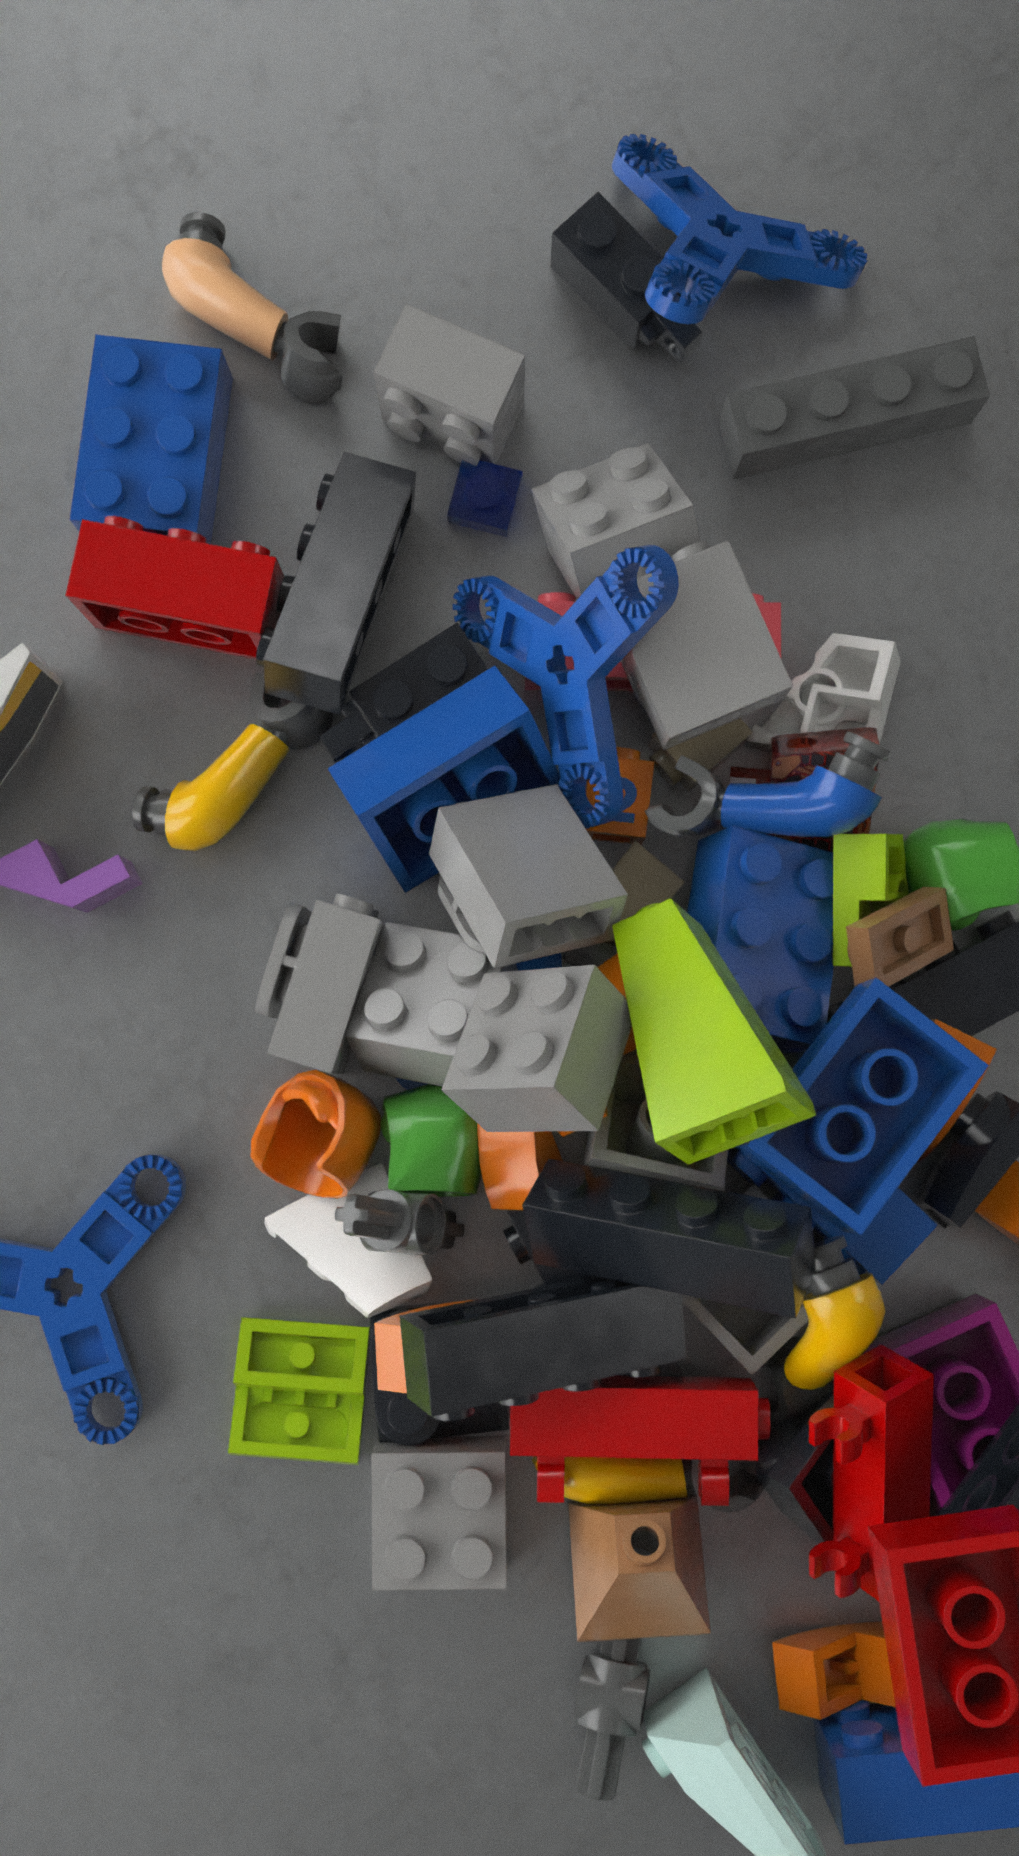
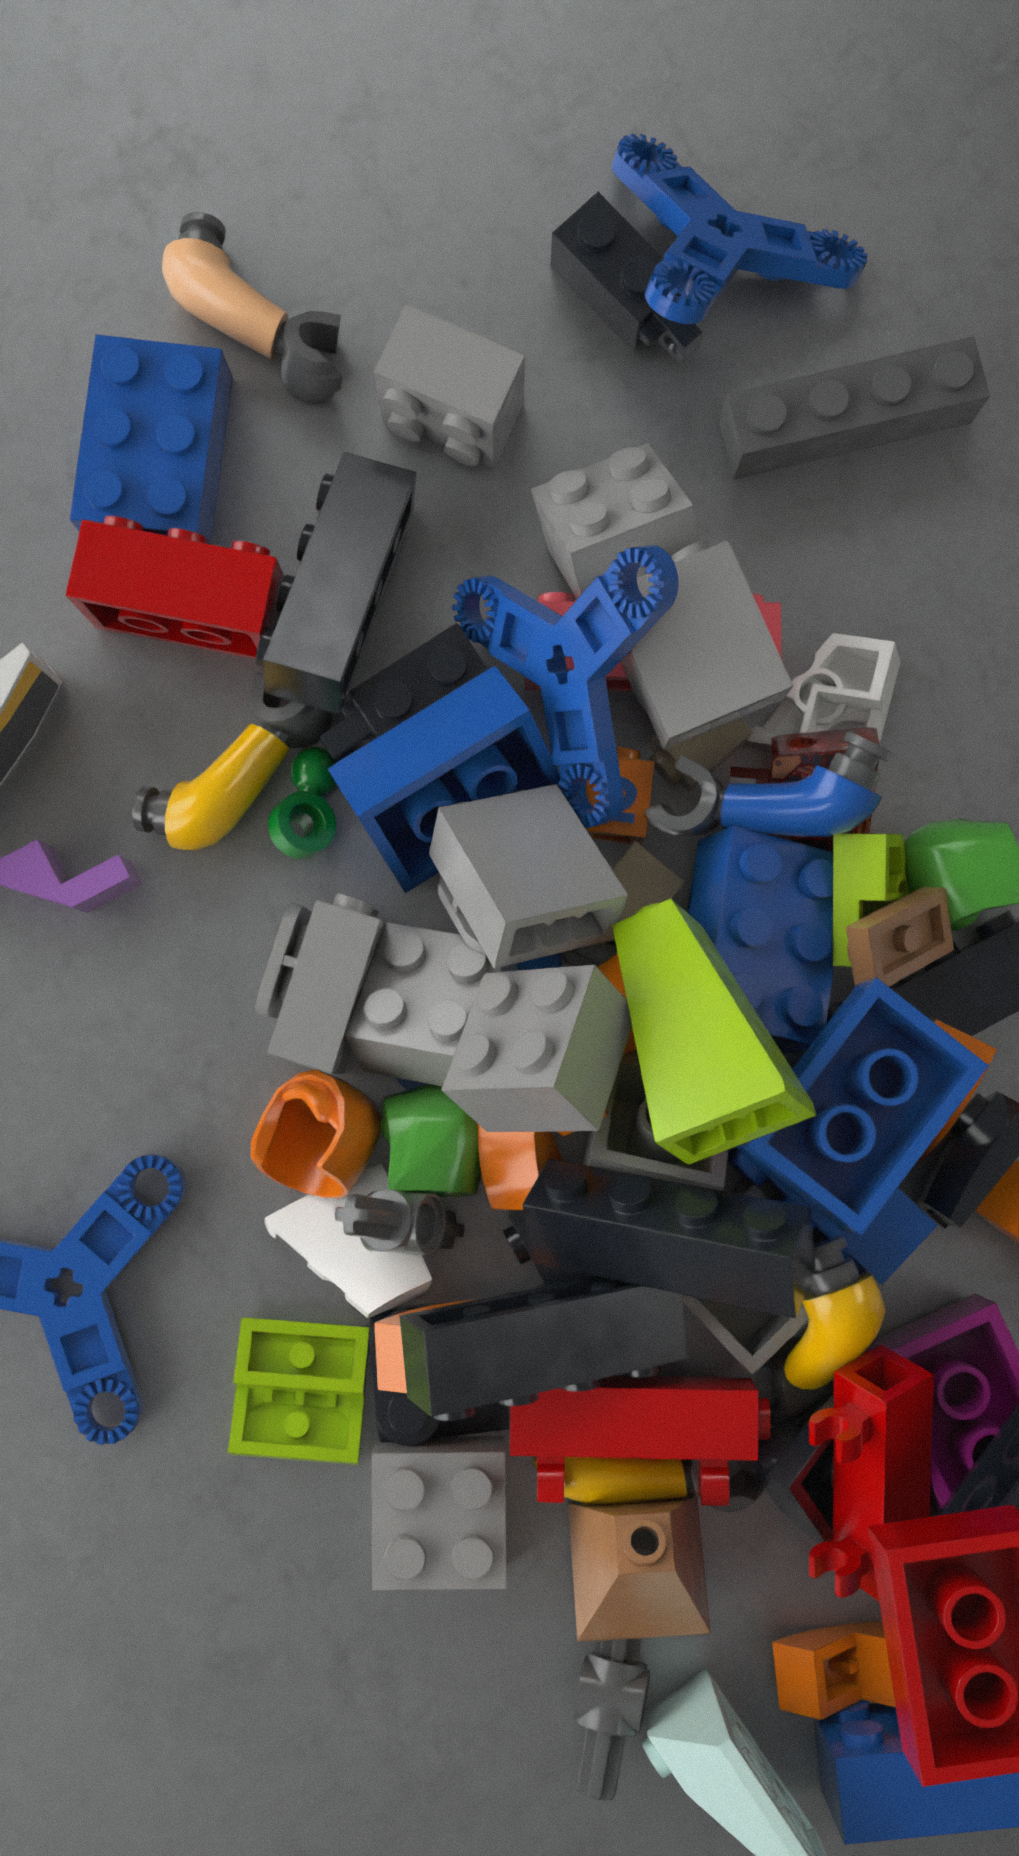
clear blue plate [447,460,523,537] -> none
none -> green plate [268,747,337,859]

